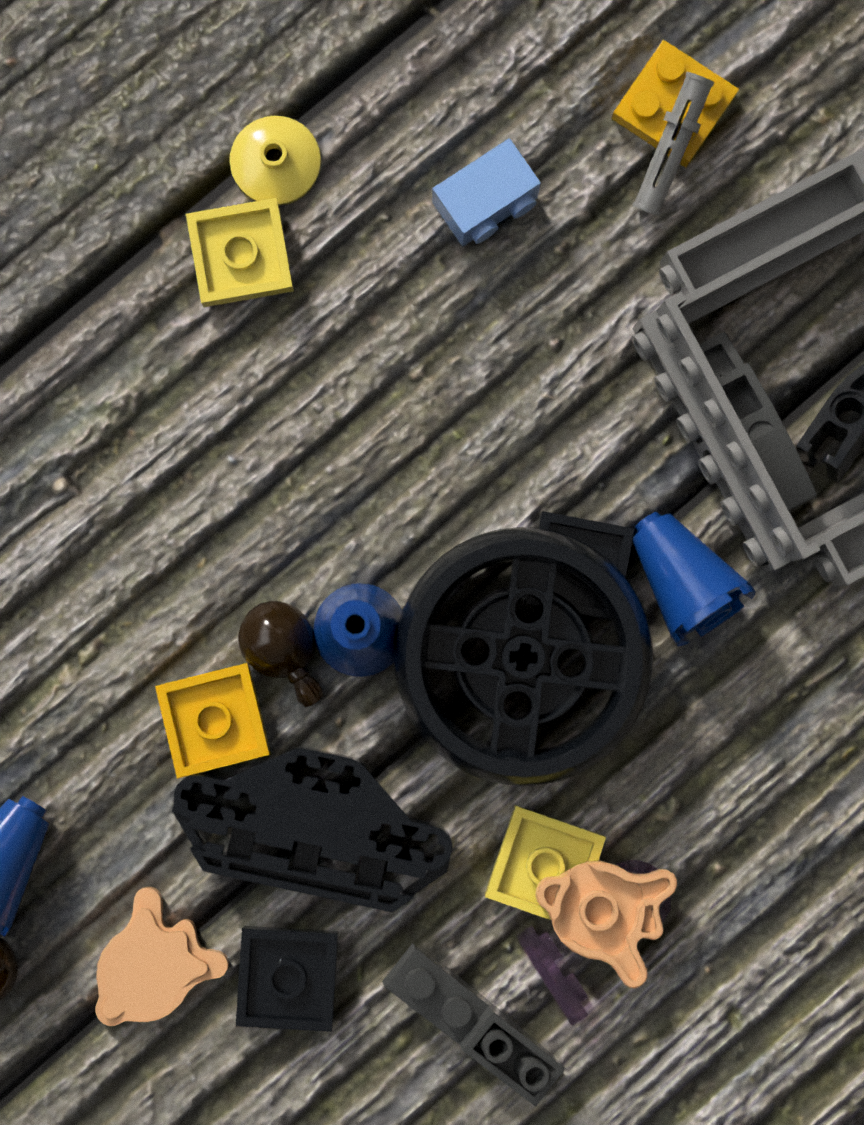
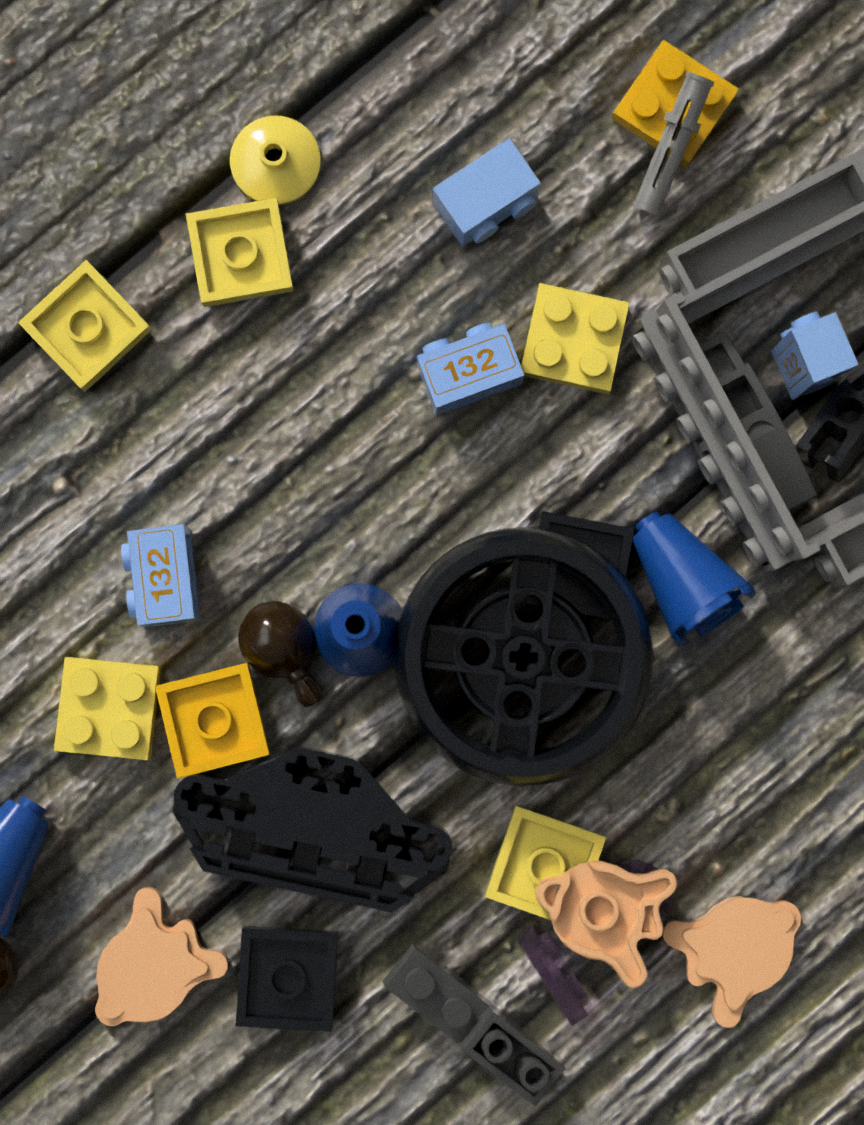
none -> light yellow plate [18,260,152,392]
none -> light yellow plate [54,657,161,760]
none -> light blue brick [121,524,201,628]
none -> light blue brick [417,322,525,416]
none -> light yellow plate [521,283,630,395]
none -> light nougat tile [662,896,801,1028]
none -> light blue brick [771,312,859,401]

